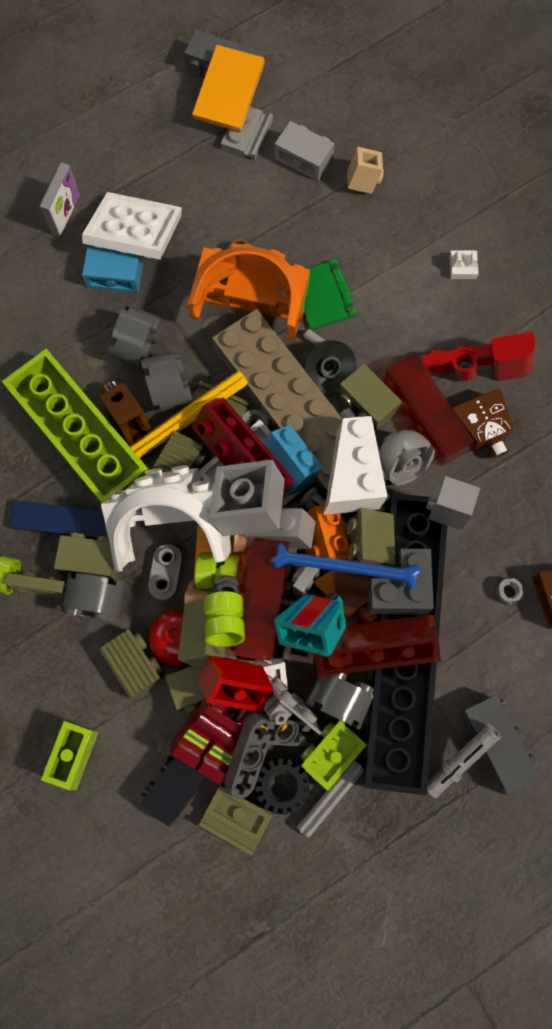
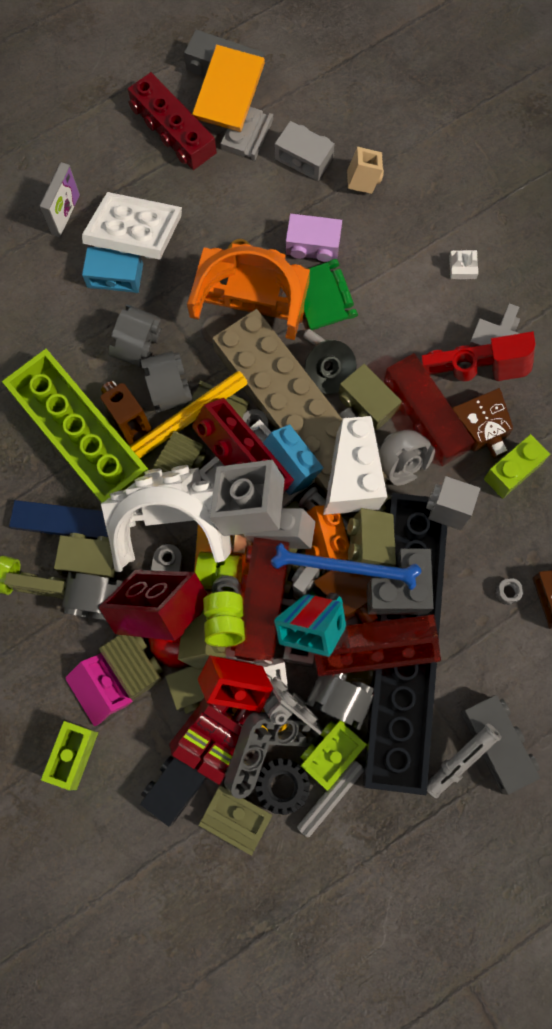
none -> dark pink panel [66,653,133,726]
none -> dark red brick [98,570,207,641]
none -> dark red brick [128,72,217,171]
none -> lavender brick [286,214,342,262]
none -> light grey brick [469,303,520,347]
none -> lime brick [484,434,550,499]

